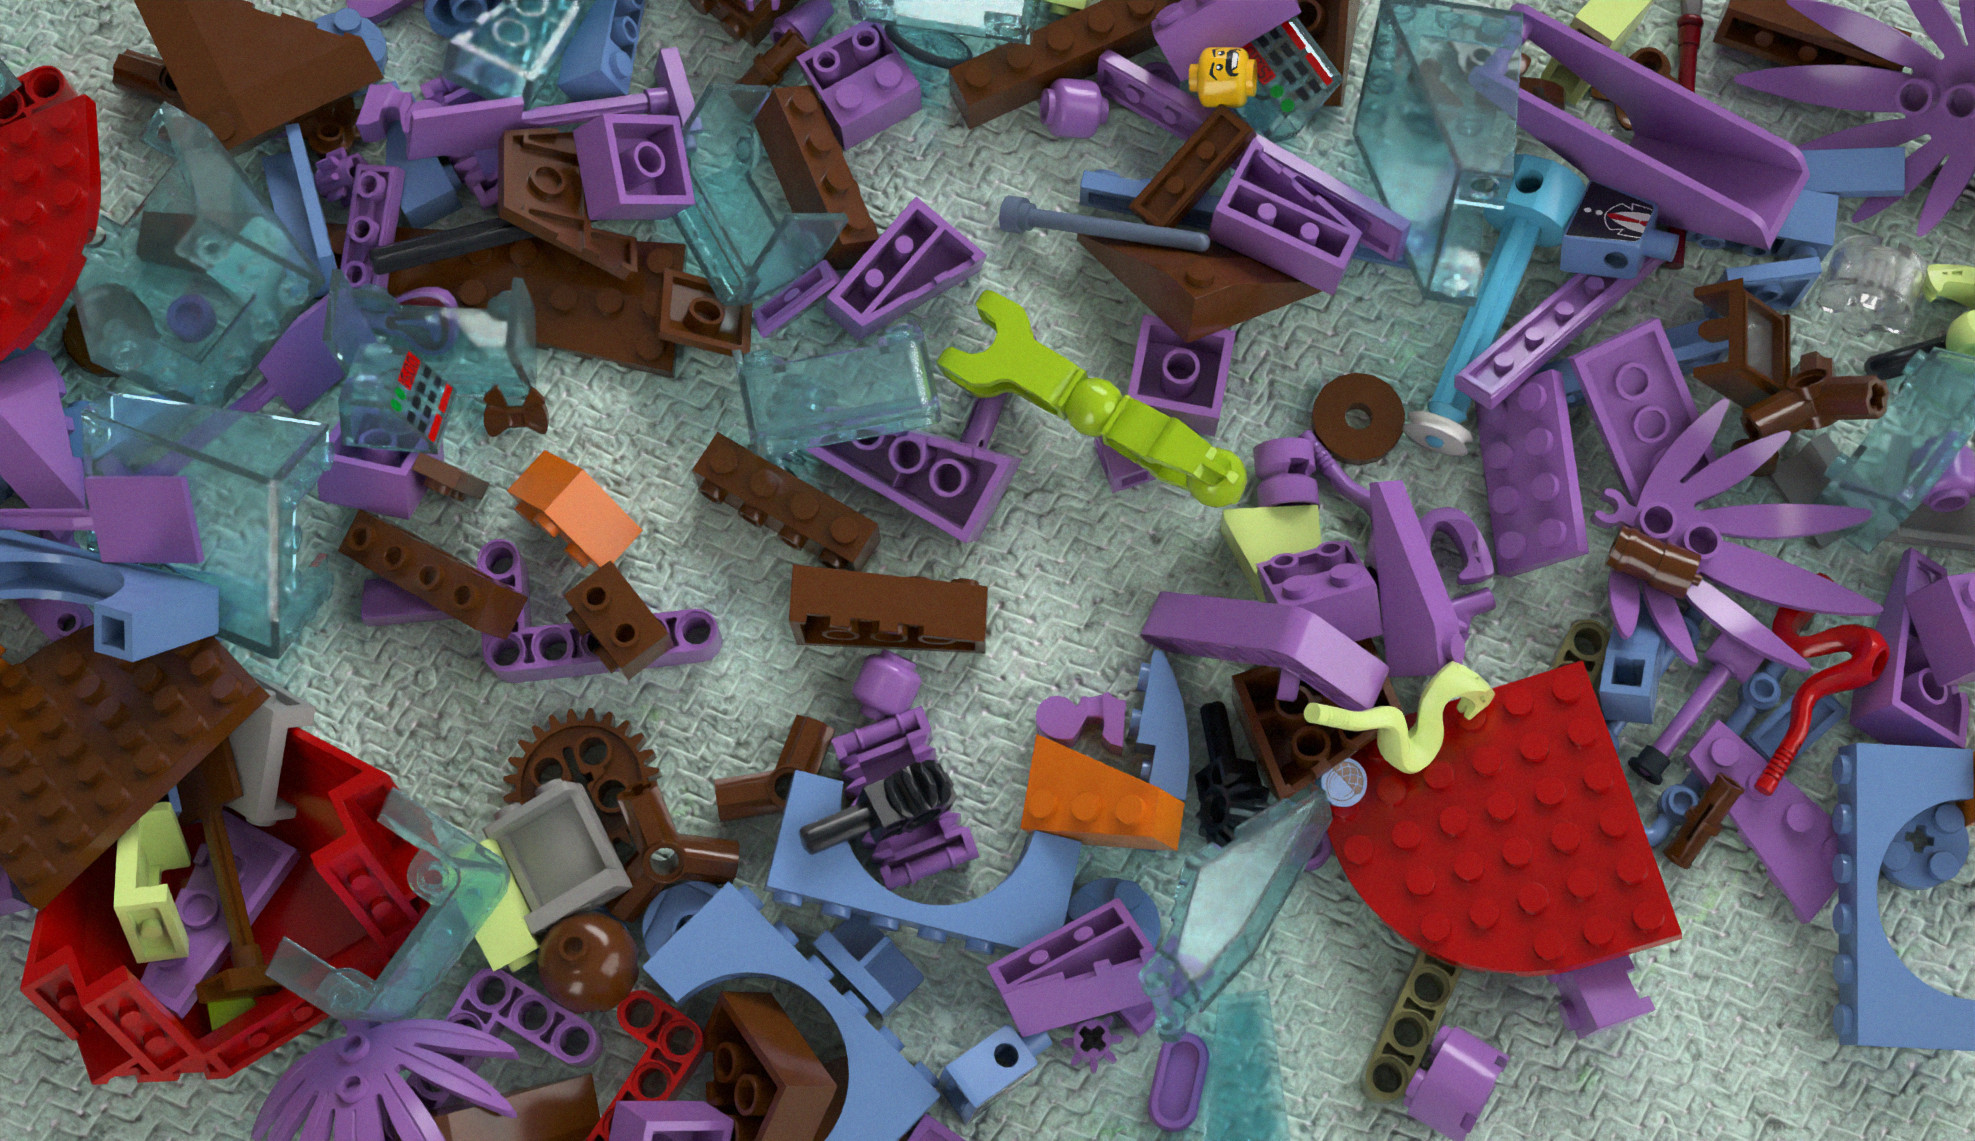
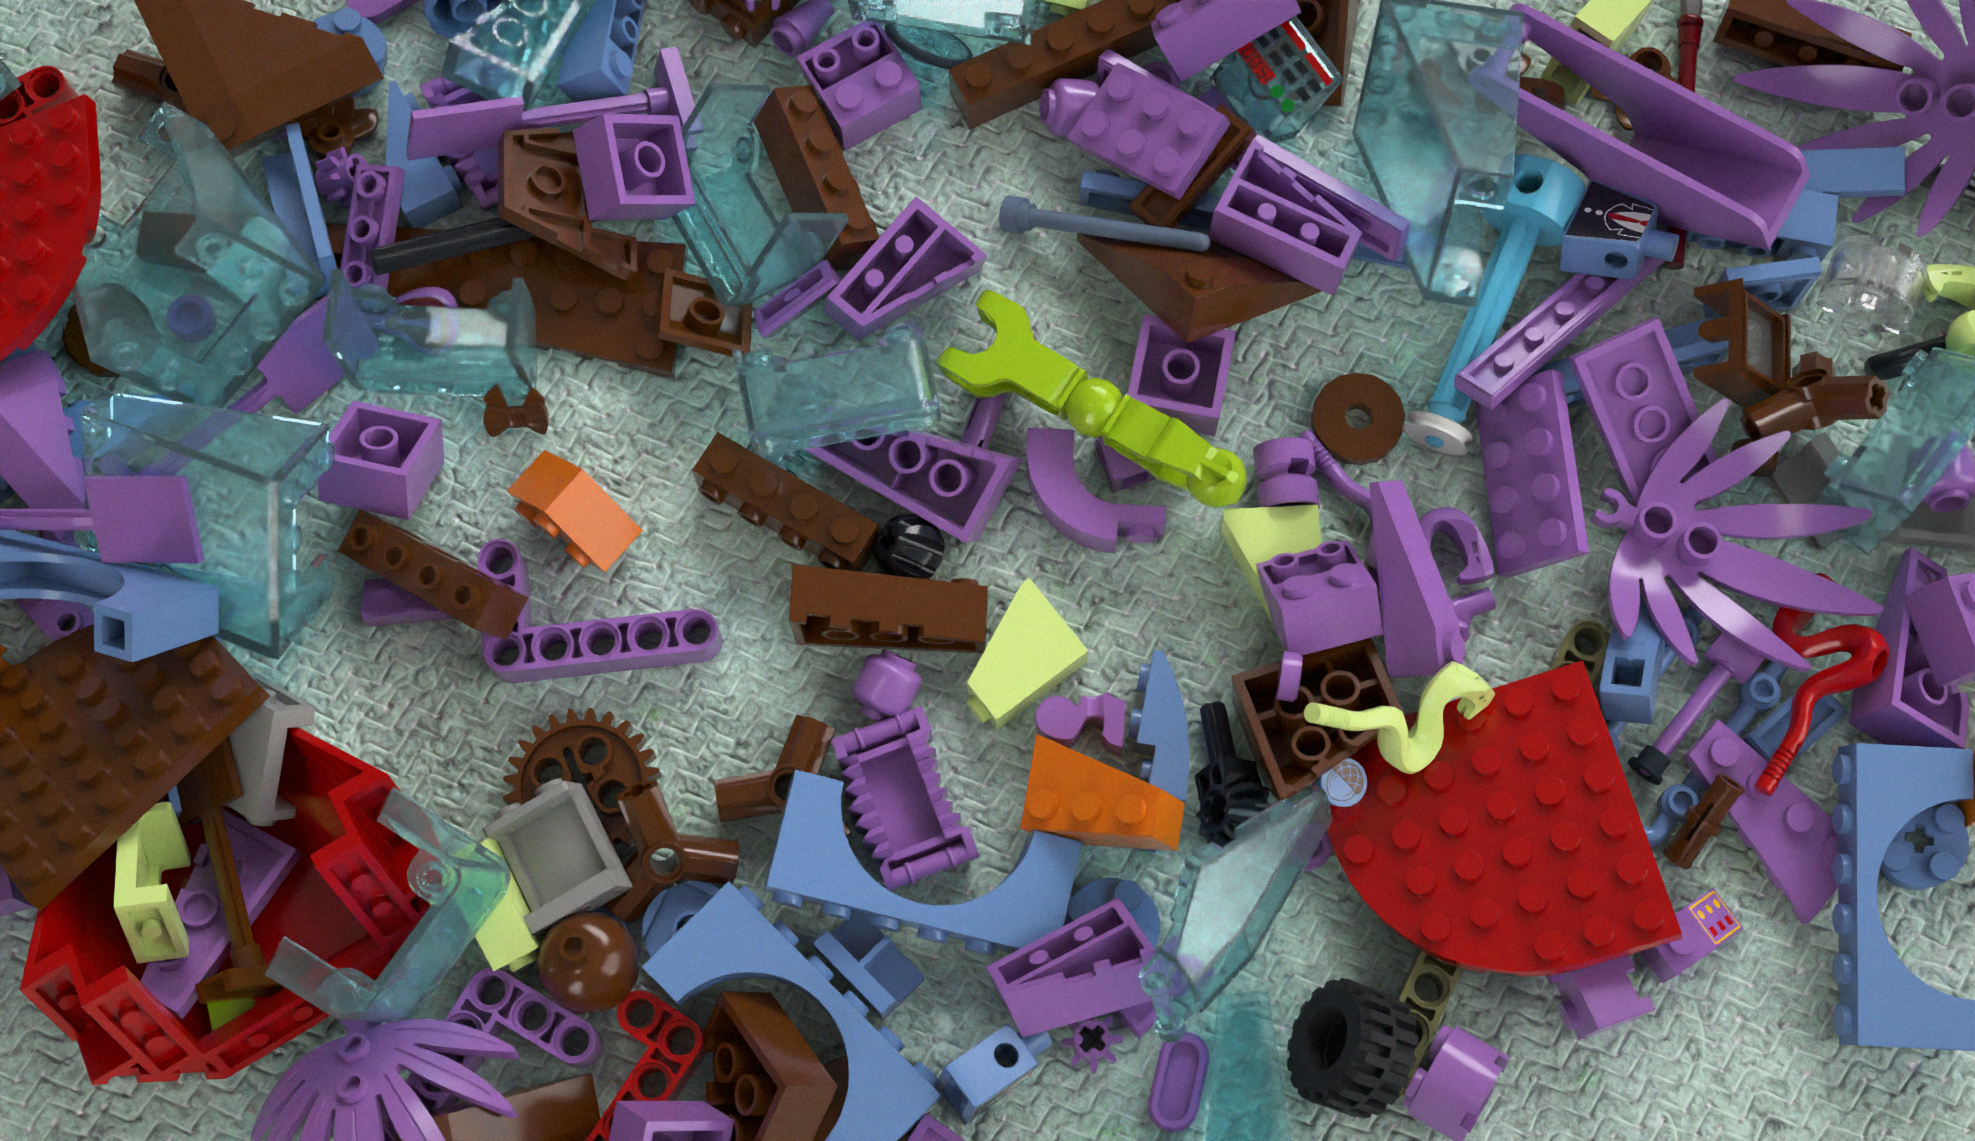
clear light blue slope [338,343,457,455] -> none
medium lavender leg [356,82,442,142] -> none
reddish brown plate [412,452,490,502] -> none
reddish brown brick [563,560,675,681] -> none
reddish brown pin [727,28,811,111] -> none
black gear [799,760,957,855] -> none
medium lavender beam [1140,591,1390,711] -> none
yellow head [1189,47,1257,108] -> none
reddish brown piece [1605,525,1703,599] -> none
none -> black piece [874,513,945,579]
none -> yellowish green slope [966,578,1088,730]
none -> medium lavender arch [1026,428,1166,554]
none -> medium lavender plate [1067,62,1231,200]
none -> black tyre [1287,978,1418,1119]
none -> medium lavender slope [1640,887,1743,983]

